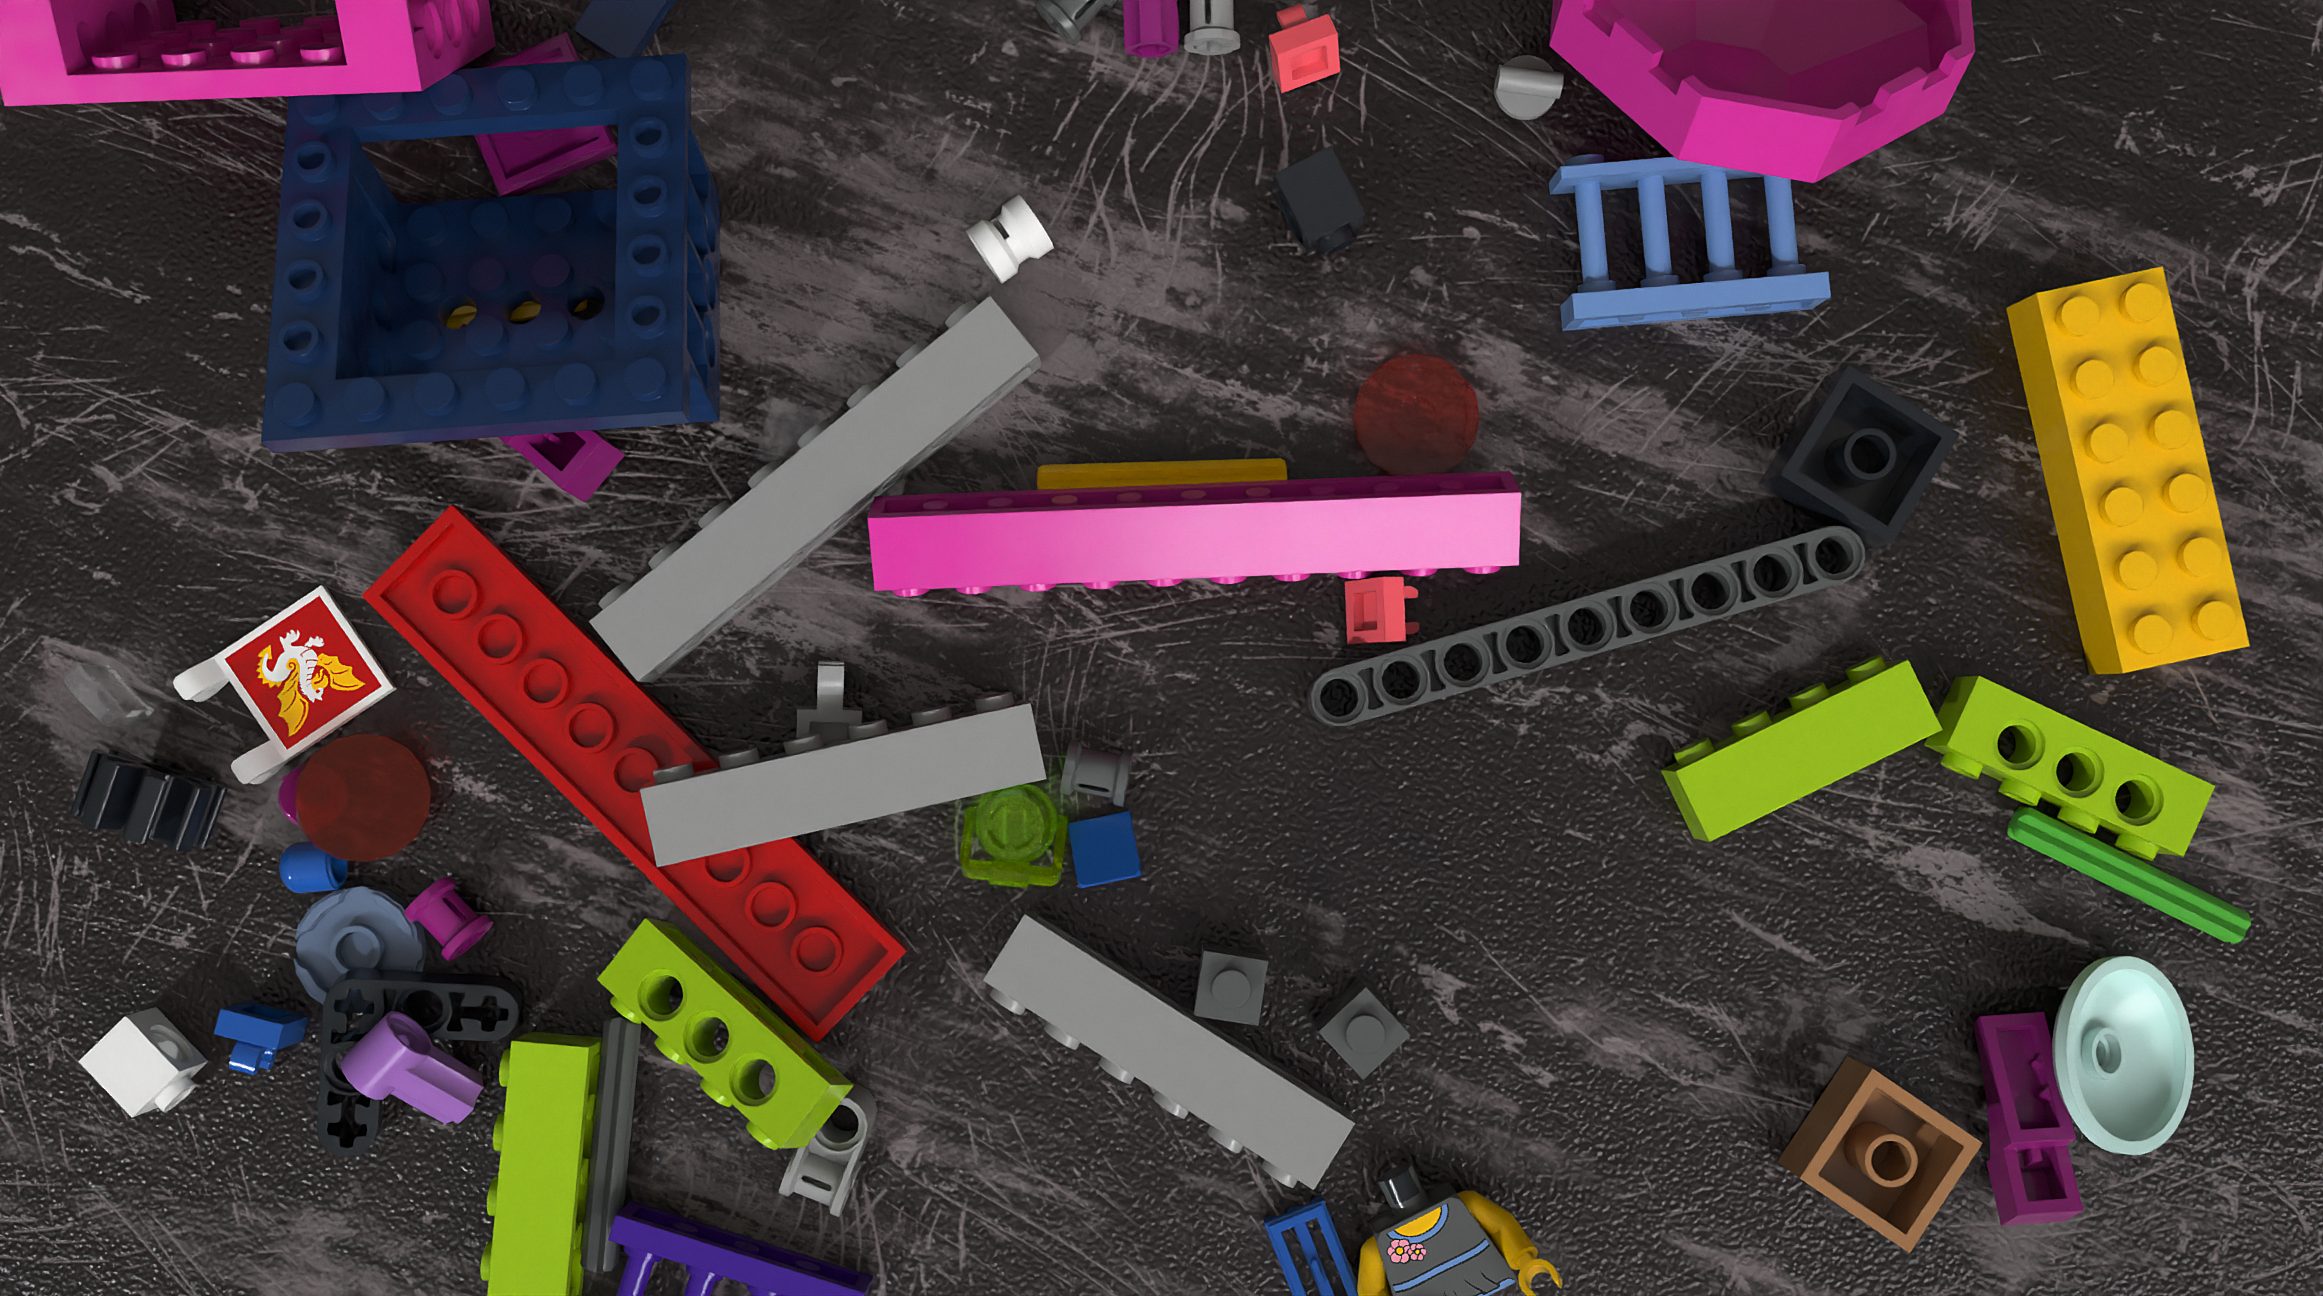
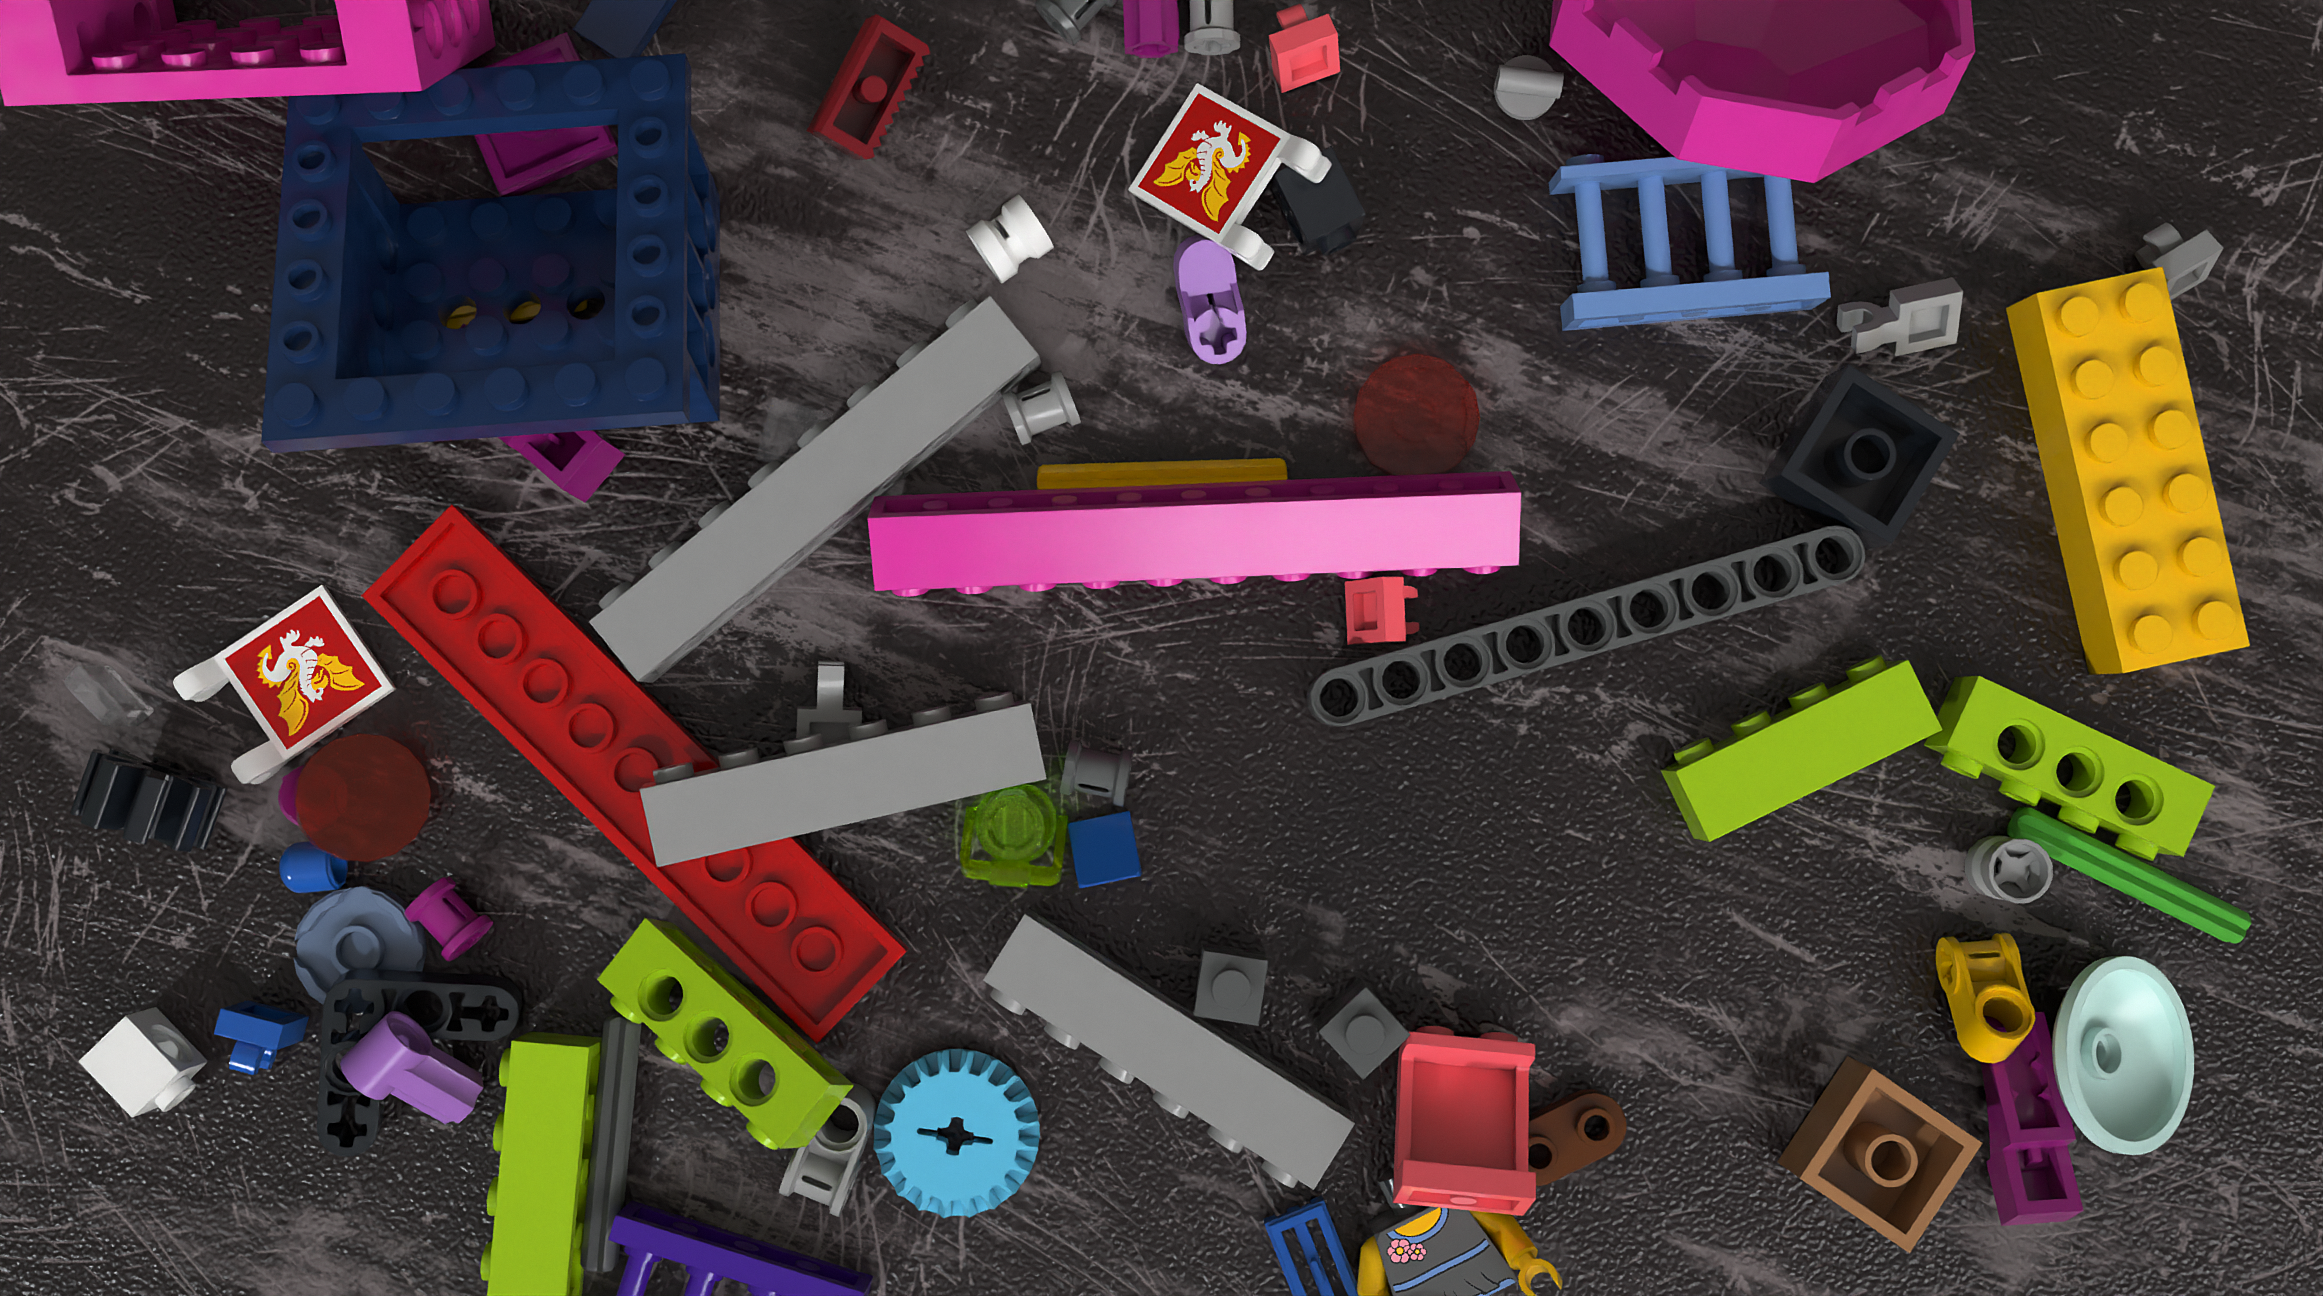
none -> dark red brick [806,14,930,160]
none -> medium azure gear [873,1049,1040,1218]
none -> light grey bush [1002,370,1081,445]
none -> flag [1128,83,1331,271]
none -> medium lavender piece [1173,234,1247,364]
none -> coral panel [1393,1026,1536,1216]
none -> reddish brown plate [1528,1089,1626,1186]
none -> light grey plate [1837,277,1963,356]
none -> yellow piece [1936,932,2035,1063]
none -> light grey wheel [1965,836,2053,903]
none -> light grey tile [2135,222,2223,300]

